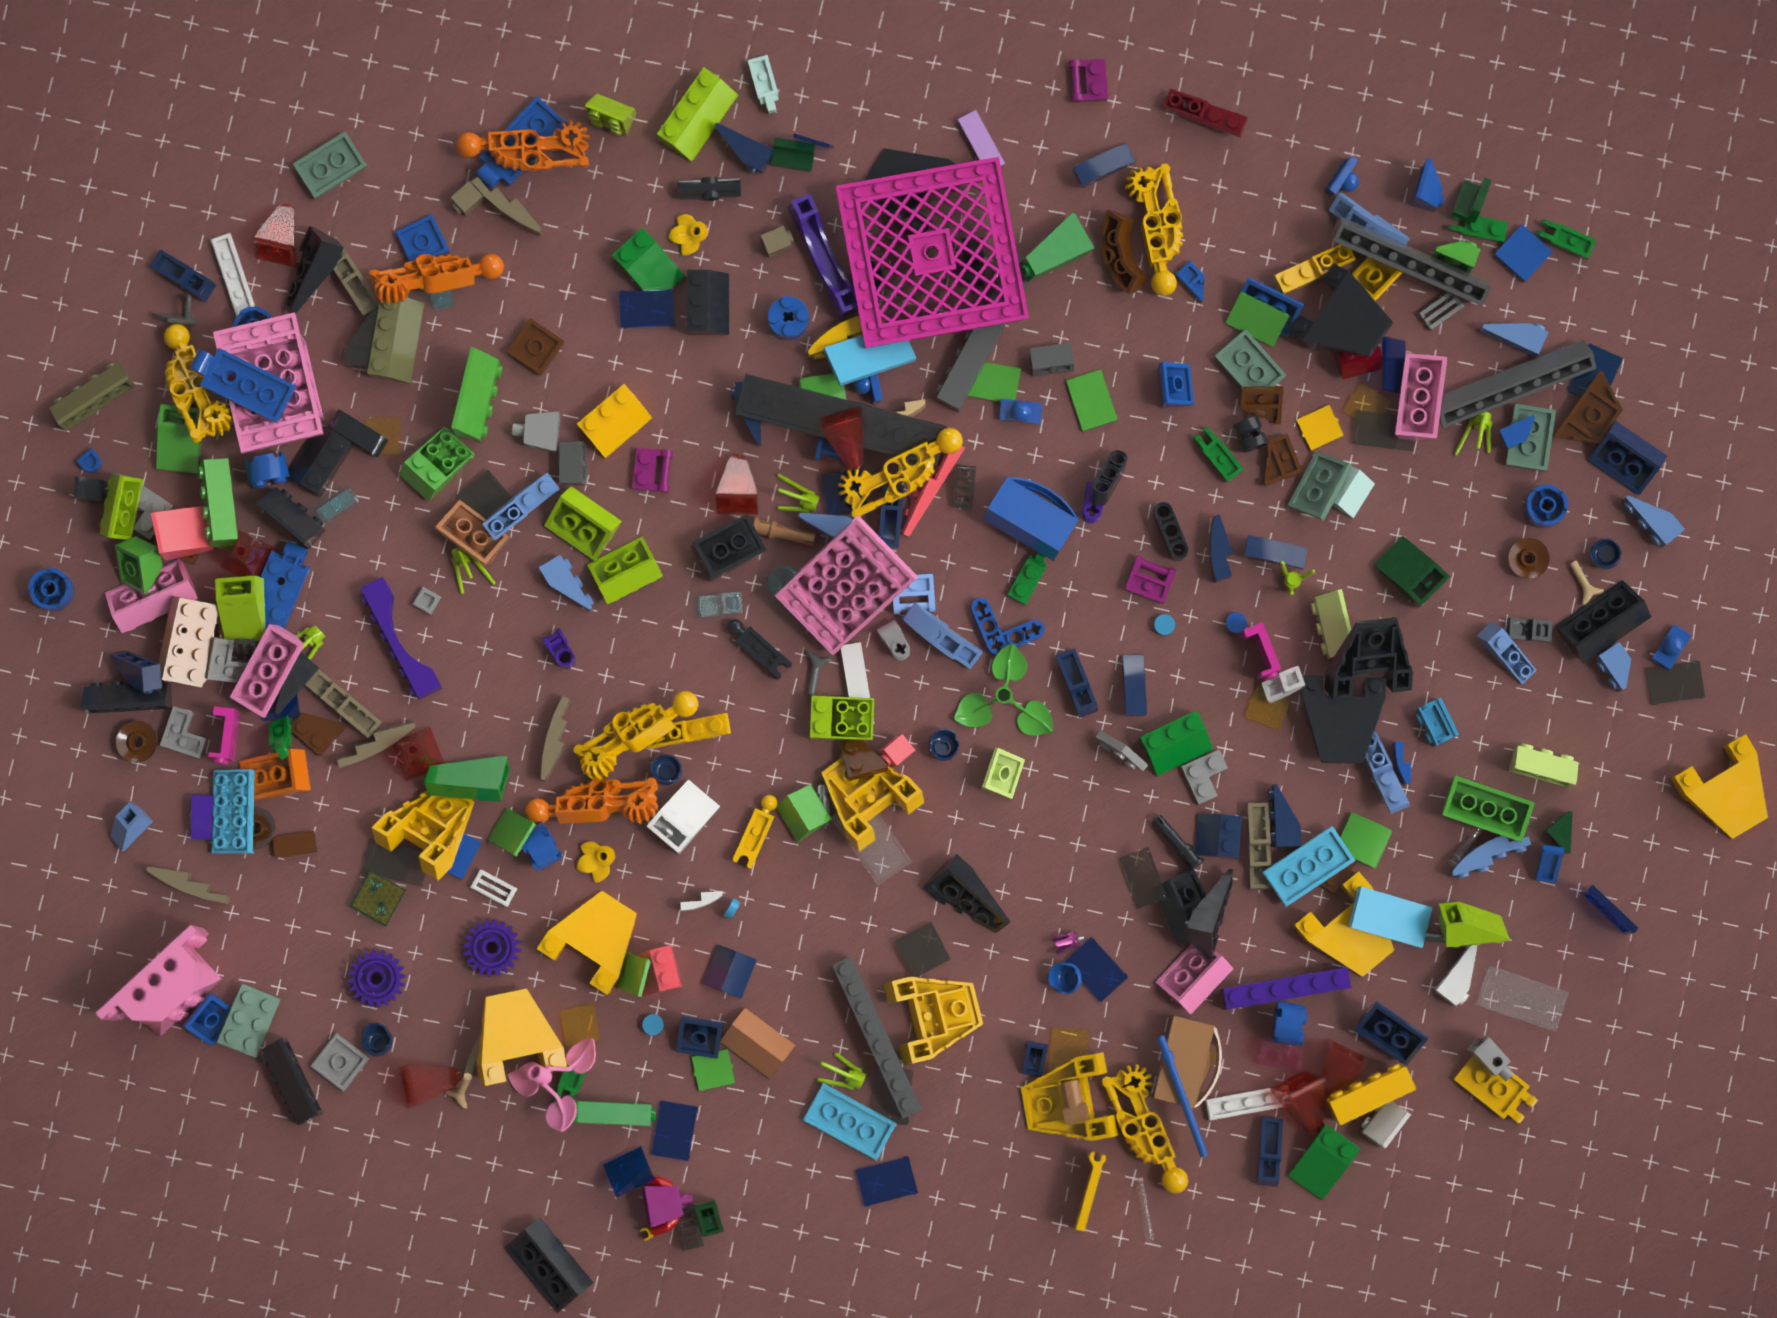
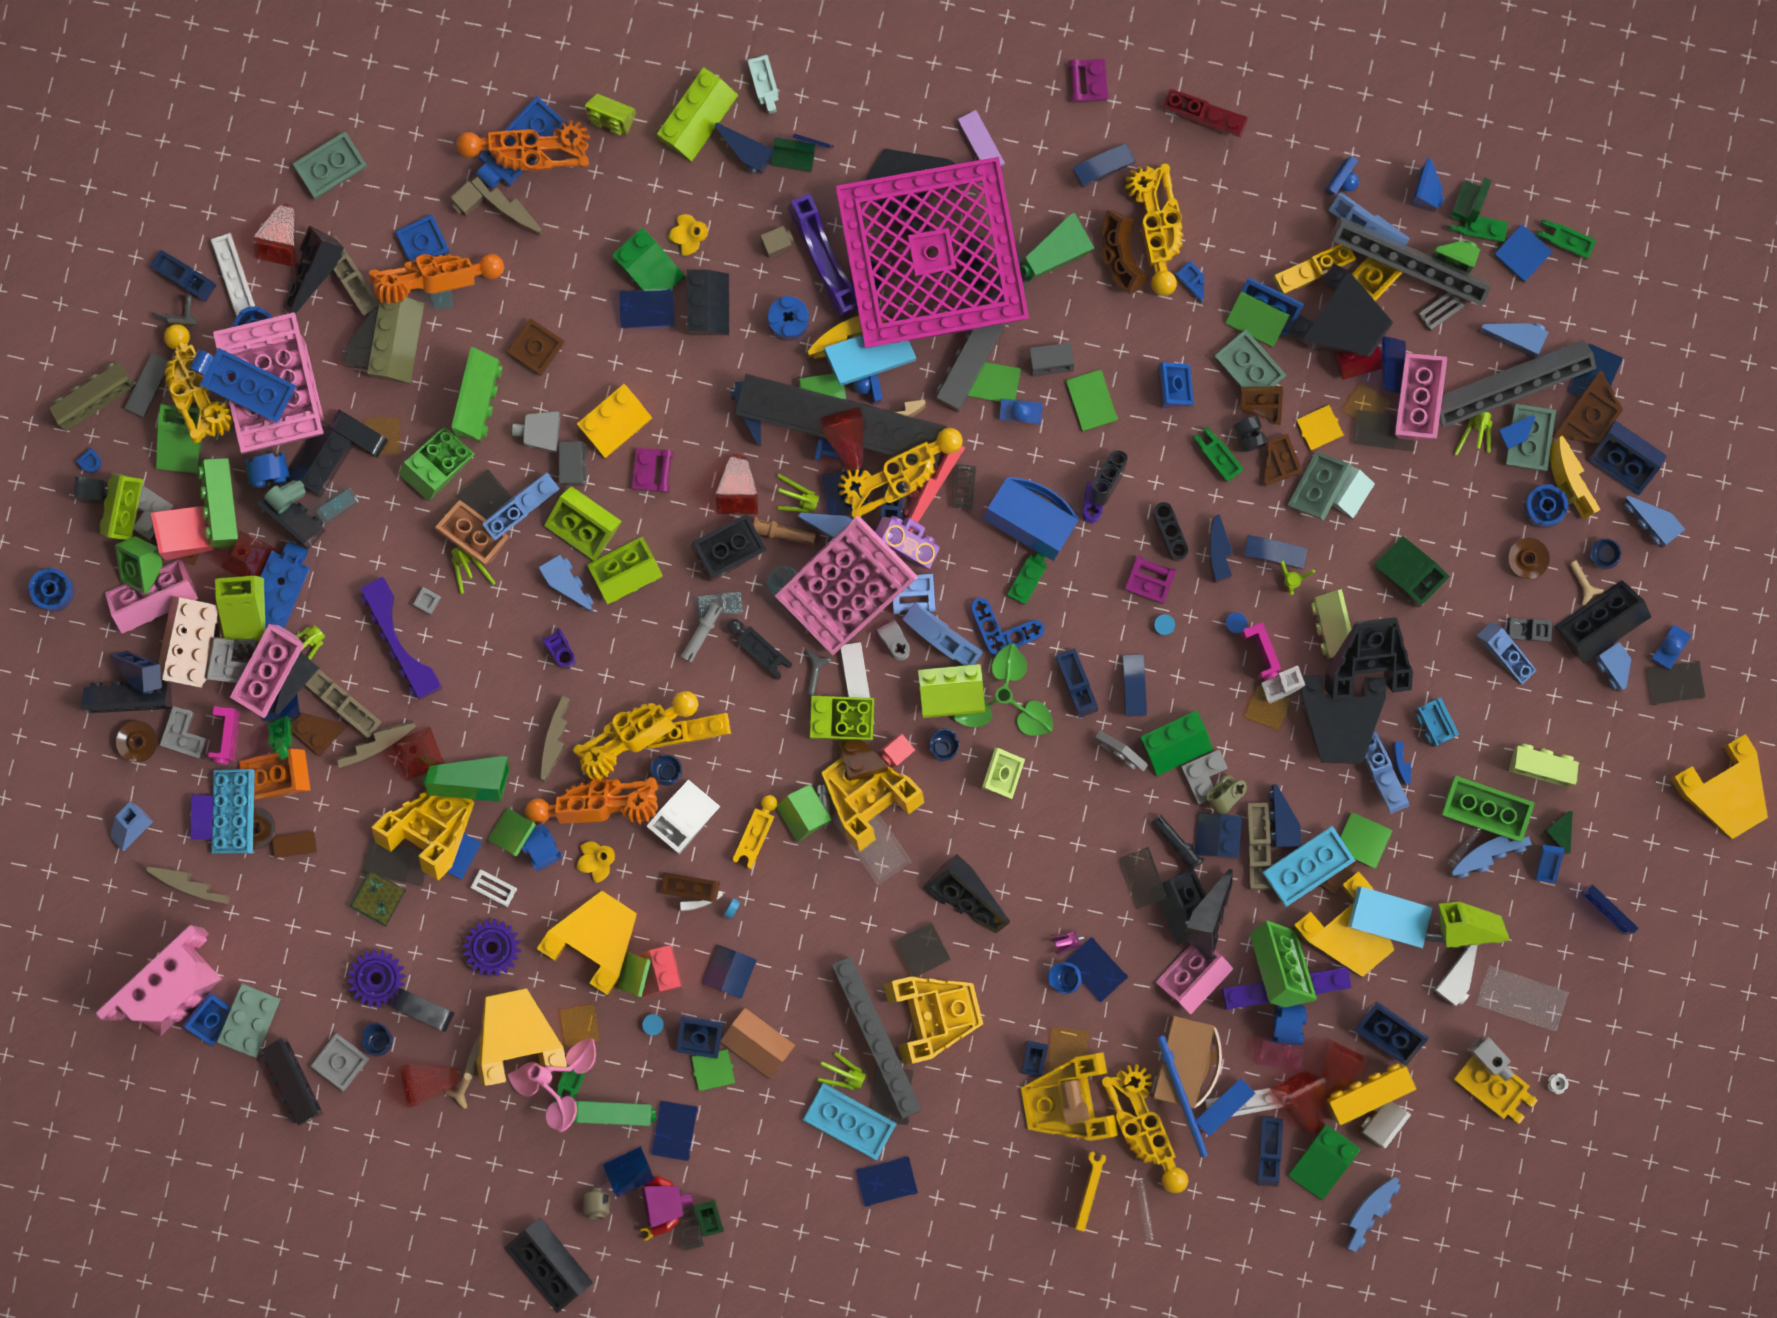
black piece [678,177,741,201] -> none
none -> dark grey tile [125,353,168,418]
none -> sand green piece [264,480,306,514]
none -> black beam [392,988,455,1032]
none -> dark tan head [583,1188,611,1220]
none -> reddish brown tile [660,873,720,903]
none -> light grey pin [681,602,723,662]
none -> medium lavender piece [875,516,940,569]
none -> lime slope [918,664,985,718]
none -> blue tile [1196,1078,1256,1137]
none -> olive piece [1206,775,1247,814]
none -> bright green slope [1250,920,1317,1007]
none -> medium blue slope [1346,1177,1400,1252]
none -> white plate [1548,1073,1568,1094]
none -> yellow slope [1549,436,1601,520]

